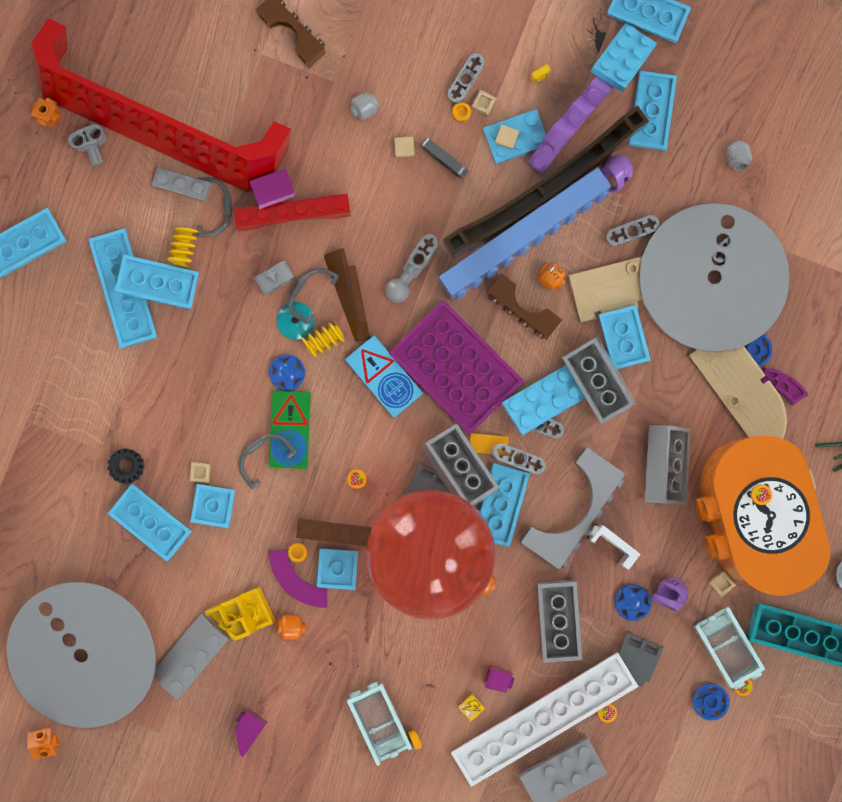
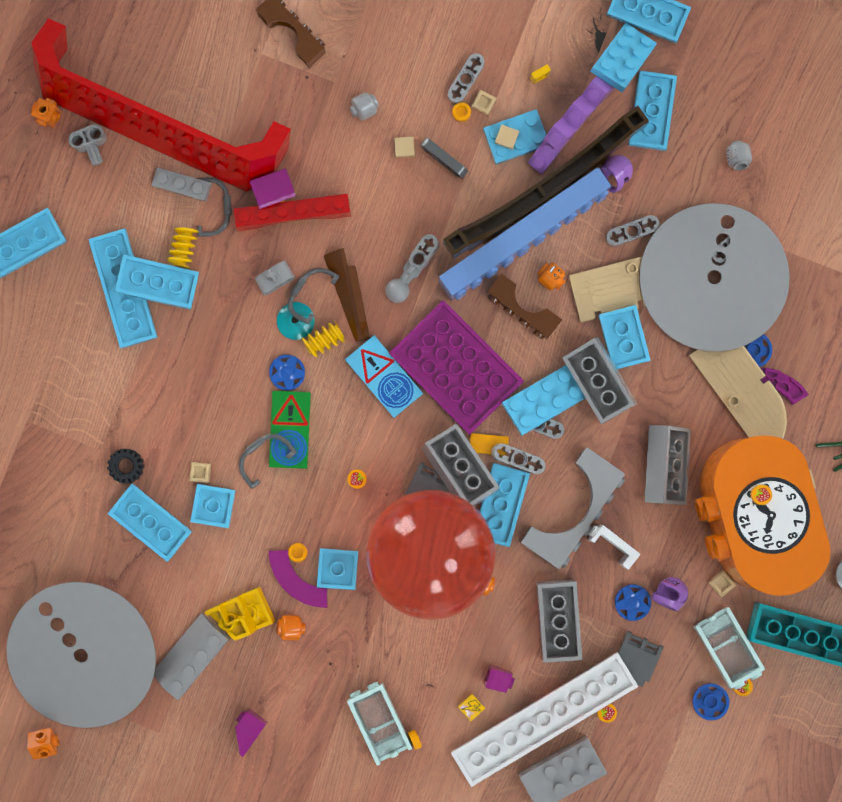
reddish brown arch [296,518,376,547] -> none

